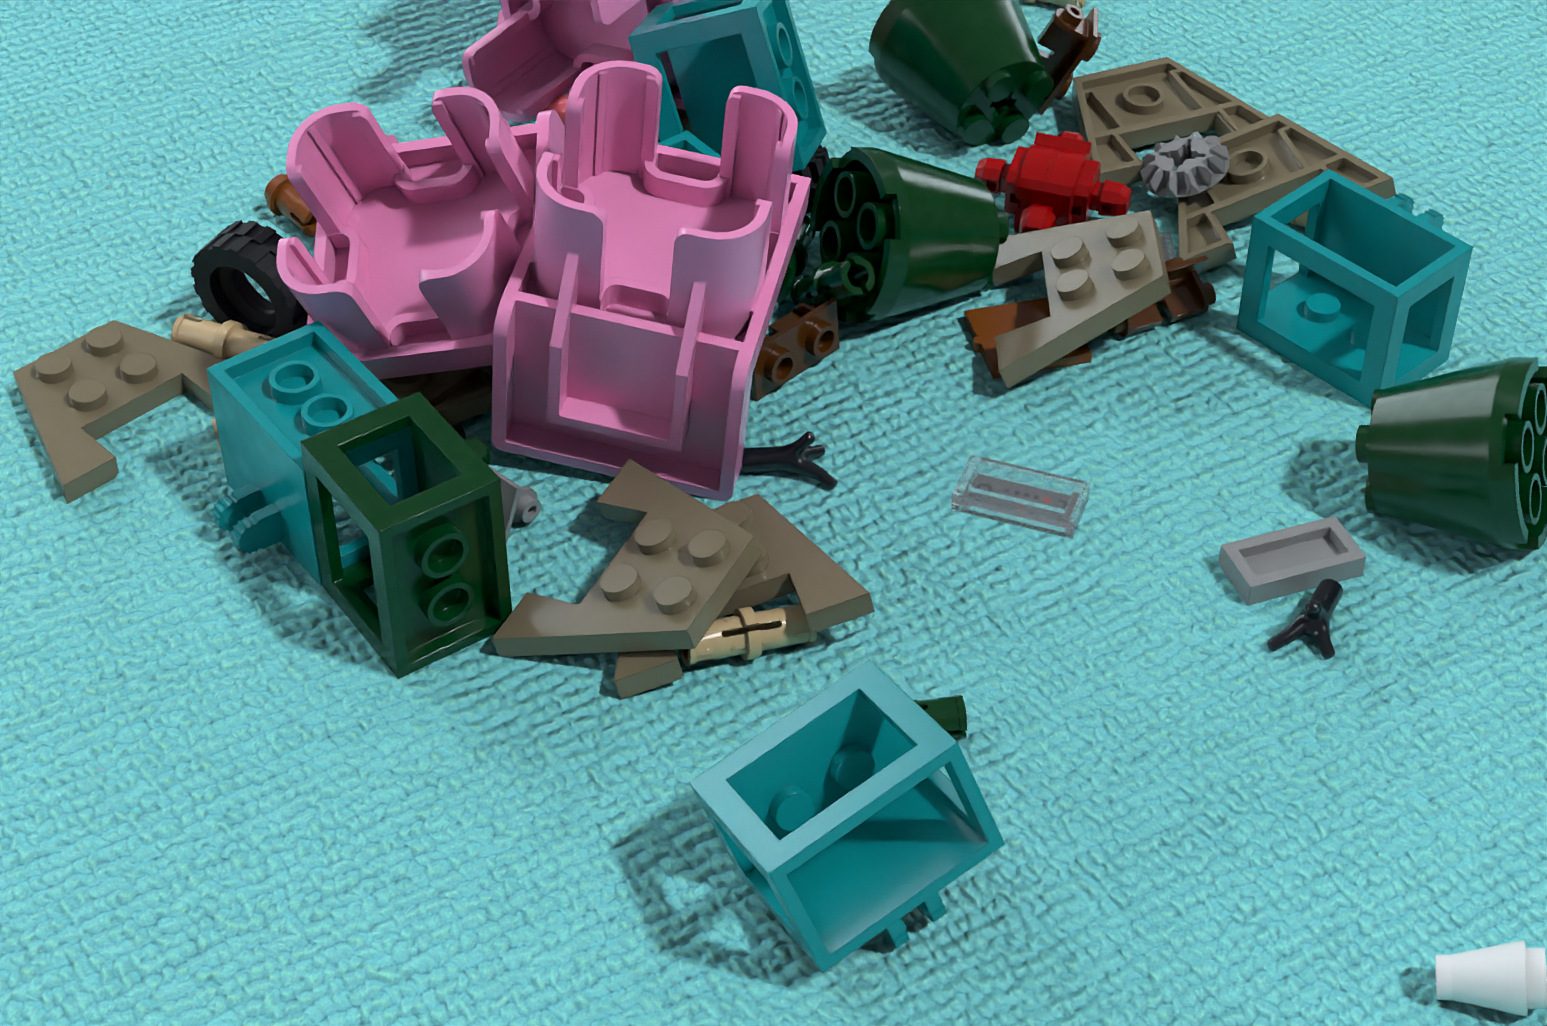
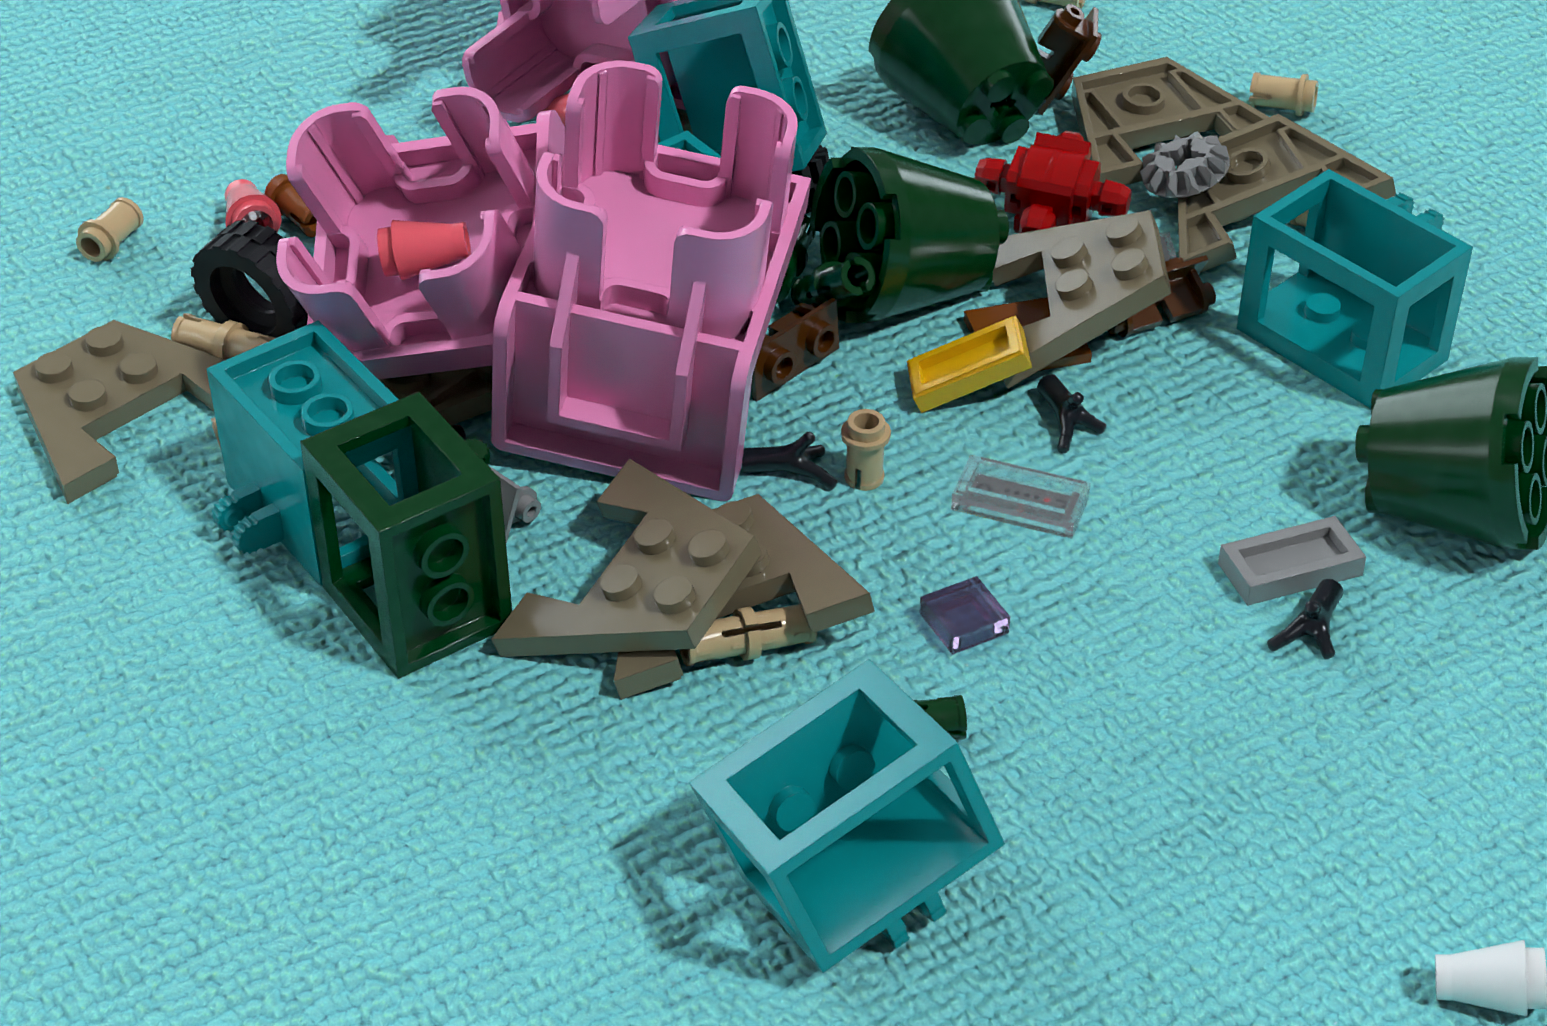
none -> tan pin [76,197,144,262]
none -> coral cone [225,179,282,233]
none -> coral cone [377,220,471,281]
none -> tan pin [841,409,891,491]
none -> yellow tile [907,315,1032,413]
none -> clear purple tile [919,576,1010,654]
none -> black bar [1037,374,1107,453]
none -> tan pin [1249,72,1319,117]

